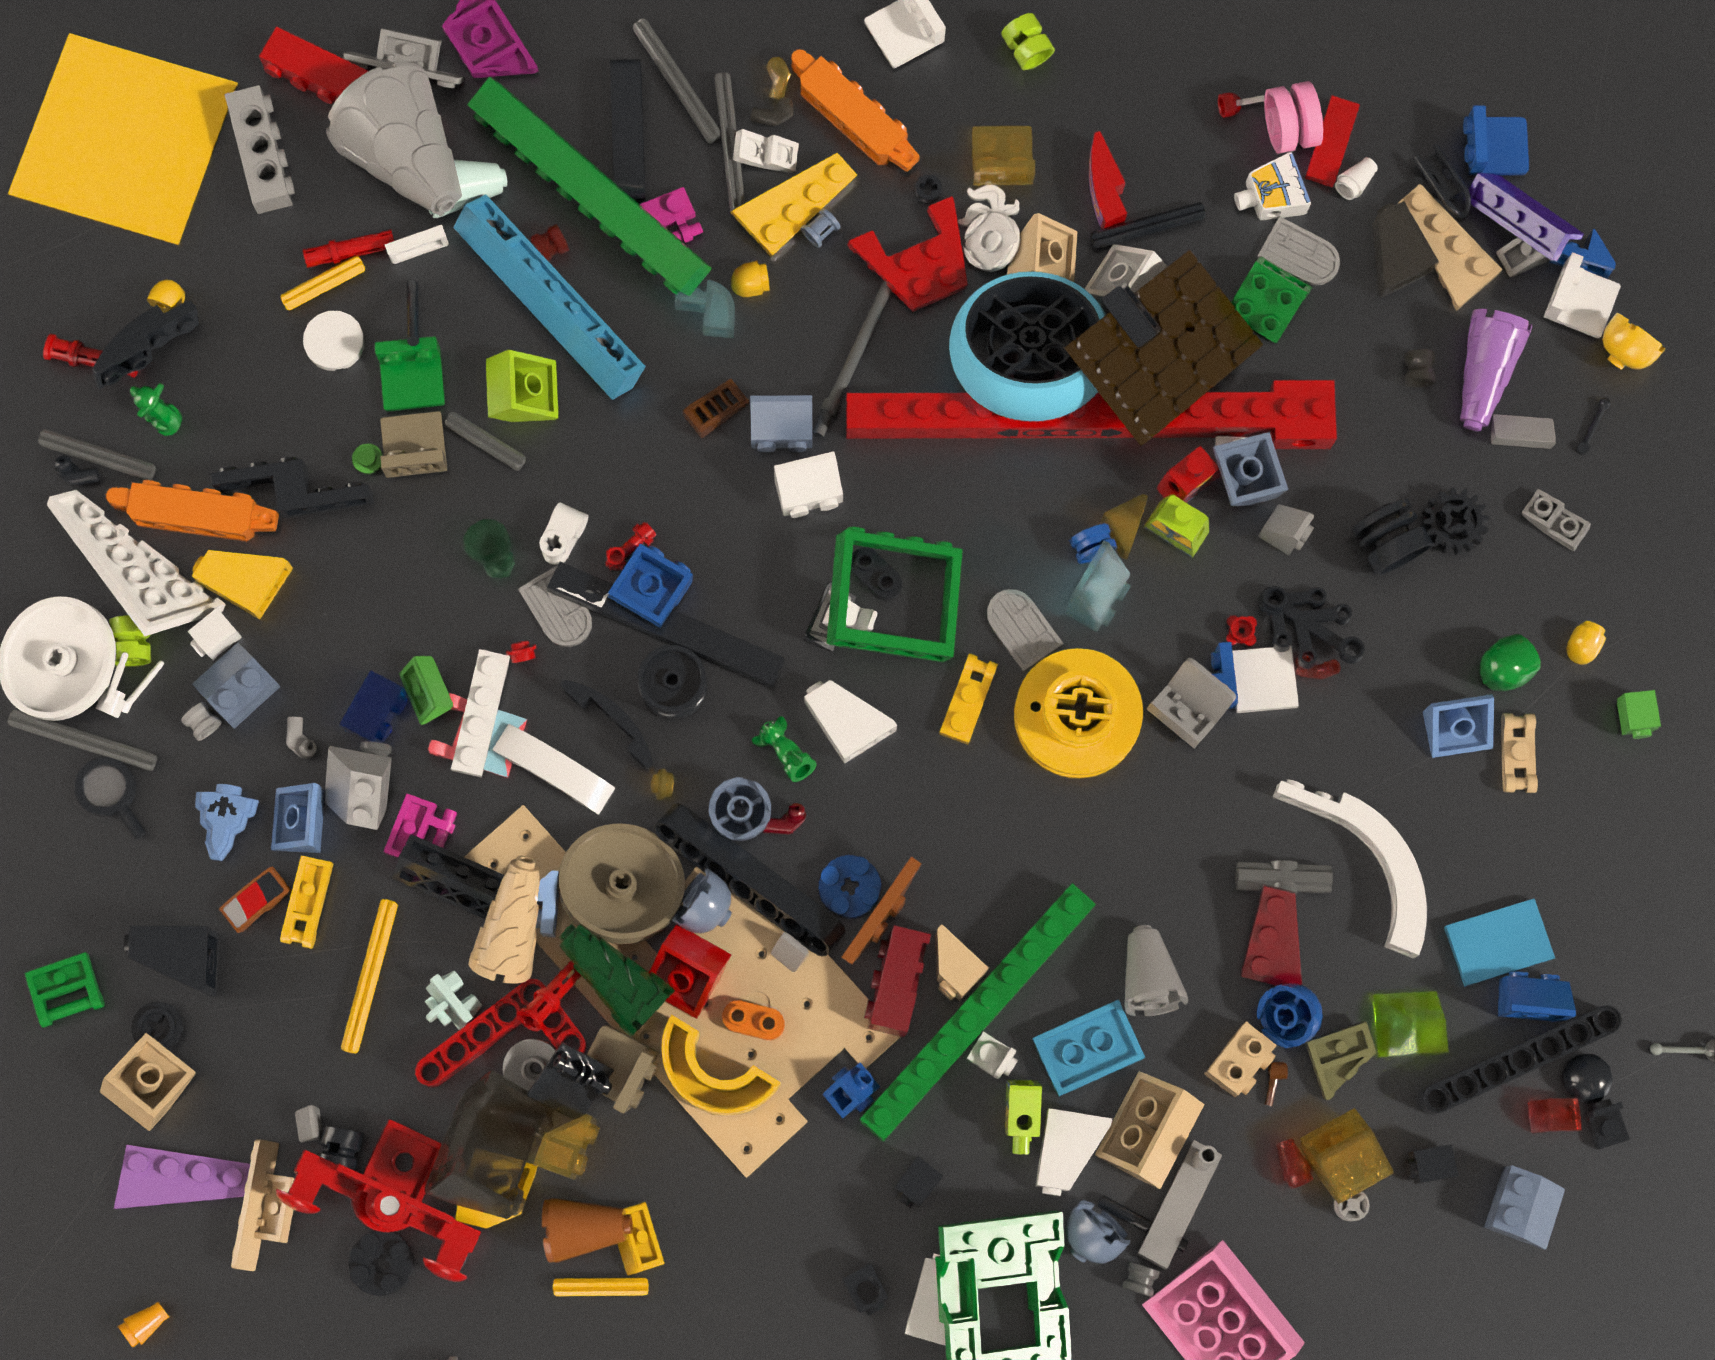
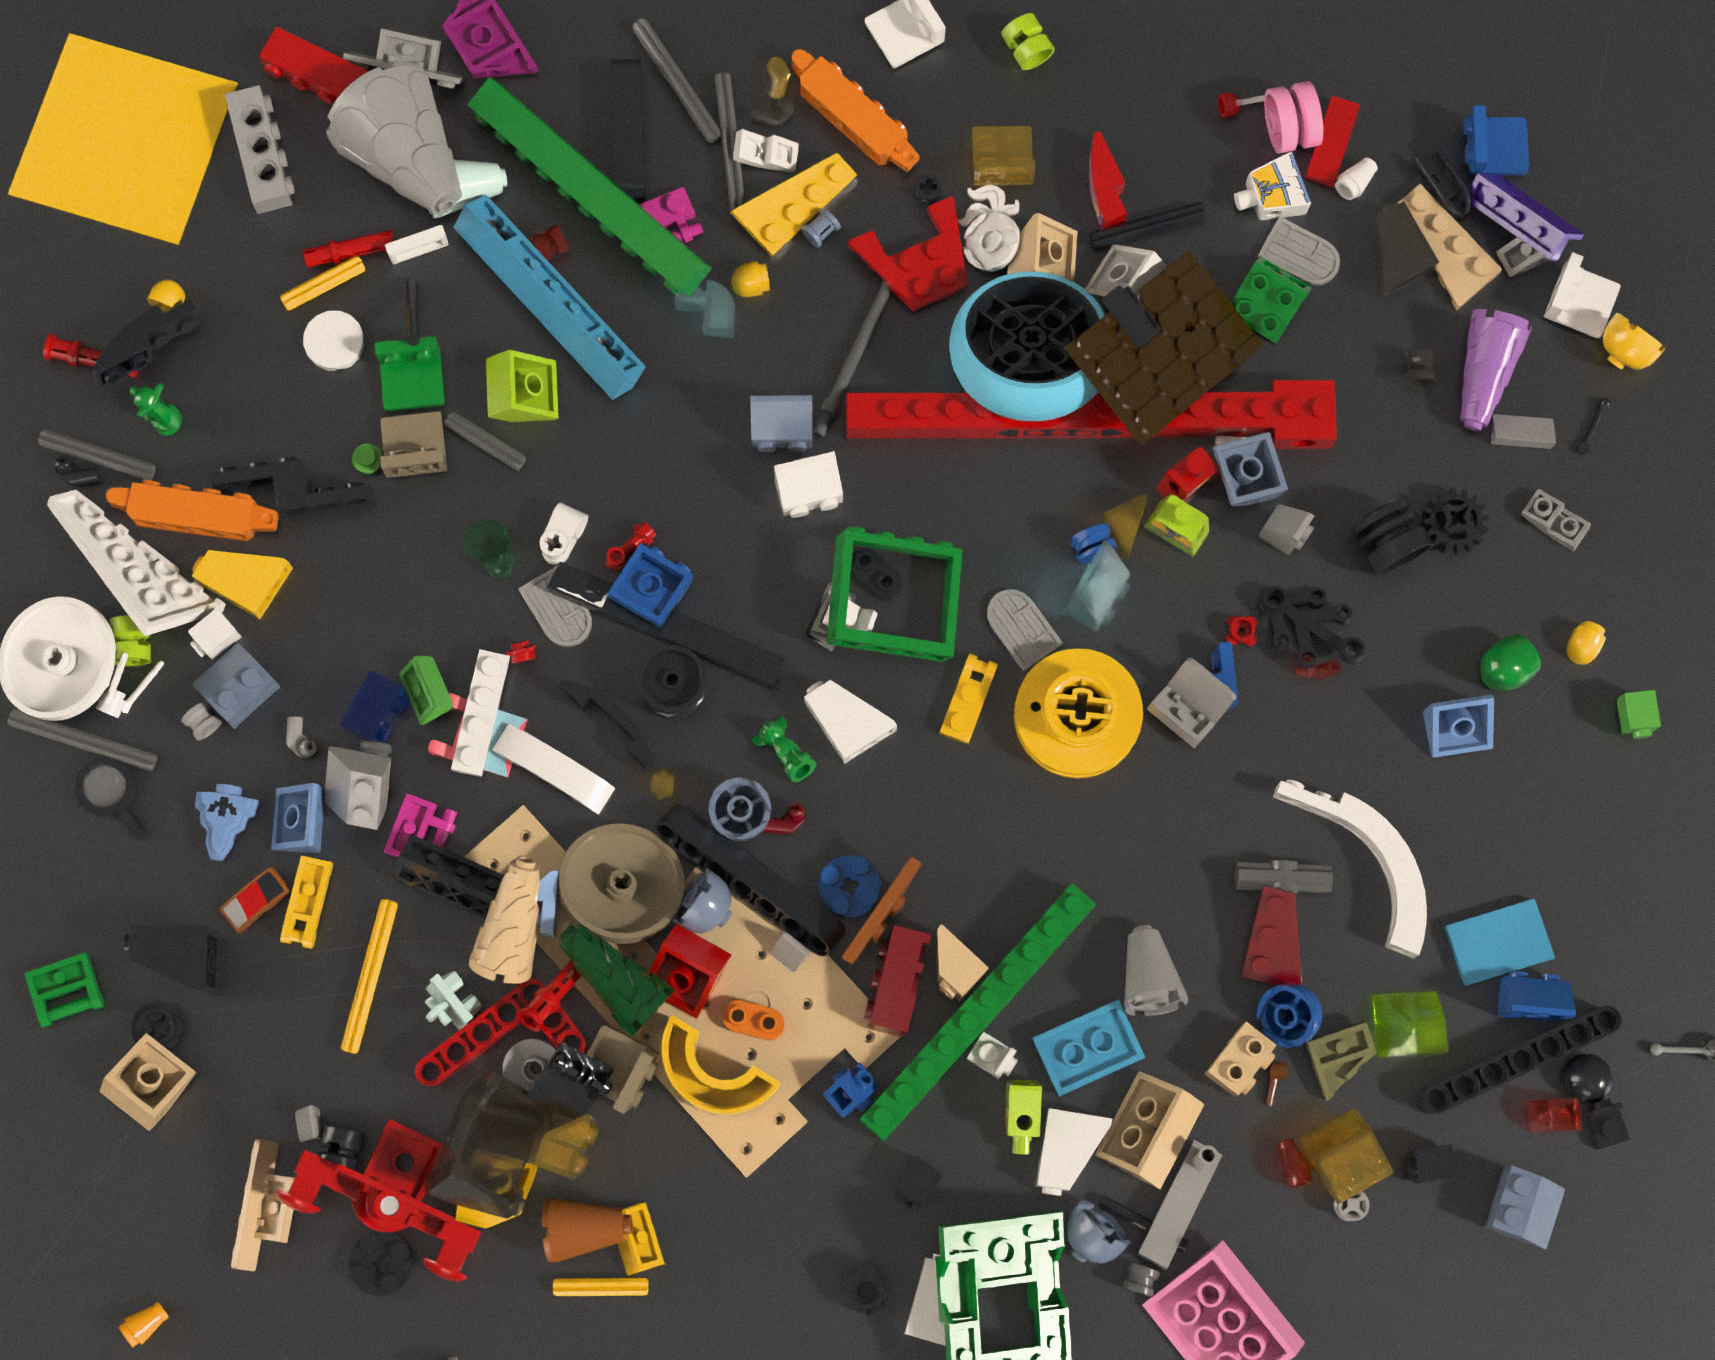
medium lavender wing [114,1145,250,1209] -> none
reddish brown slope [682,379,750,439] -> none
white tile [1233,646,1299,713] -> none
tan plate [1501,713,1538,793] -> none
blue slope [1549,229,1616,279] -> none

